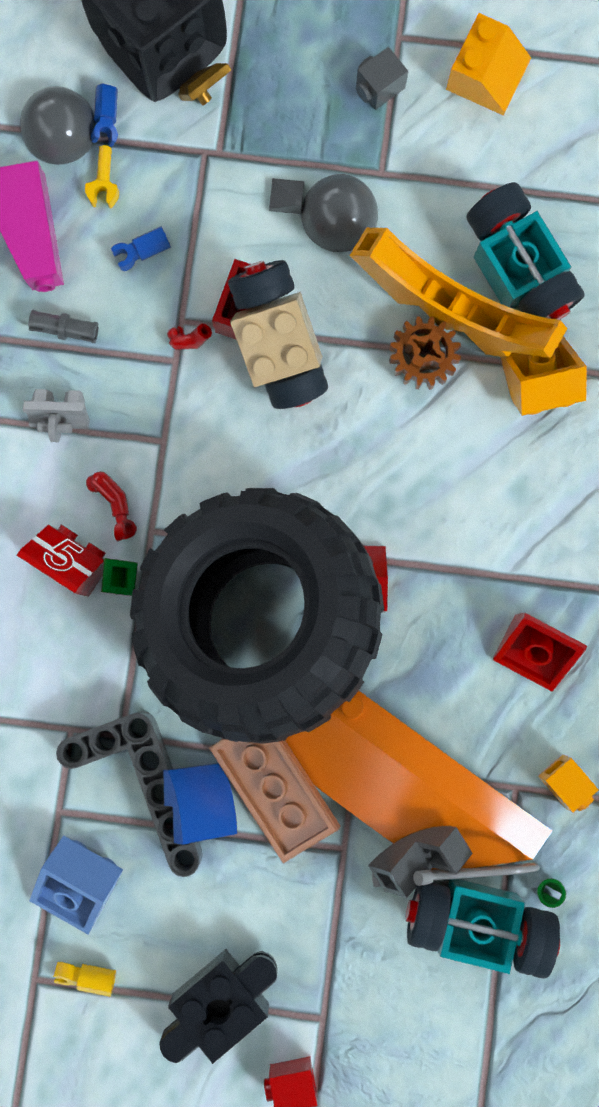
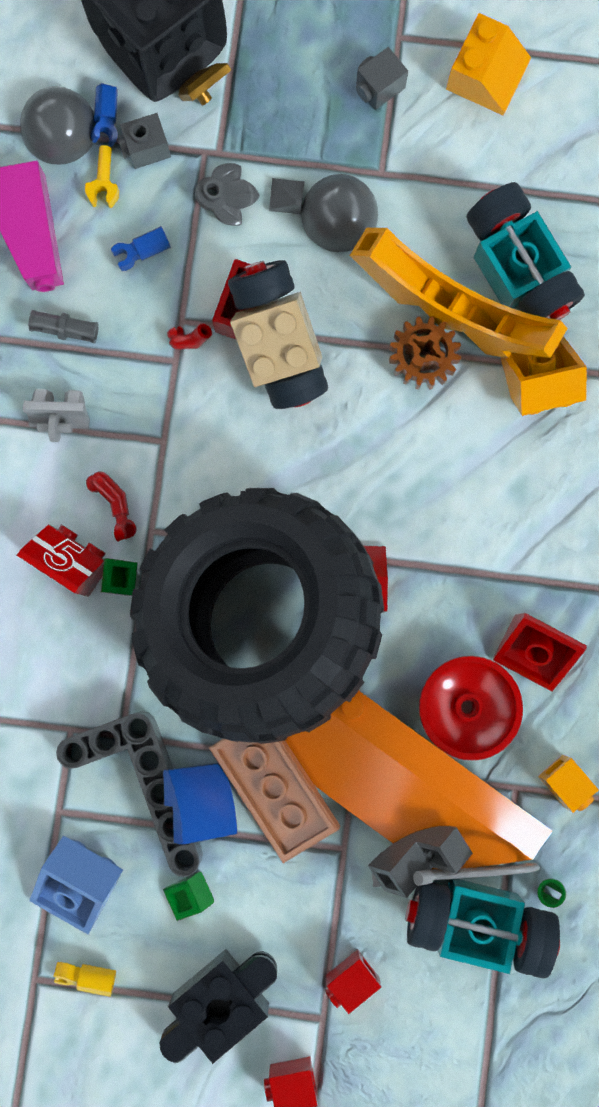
none -> dark grey brick [118,113,171,169]
none -> green slope [163,872,214,921]
none -> dark grey plate [195,163,260,226]
none -> red brick [325,949,382,1014]
none -> red dish [419,656,523,761]

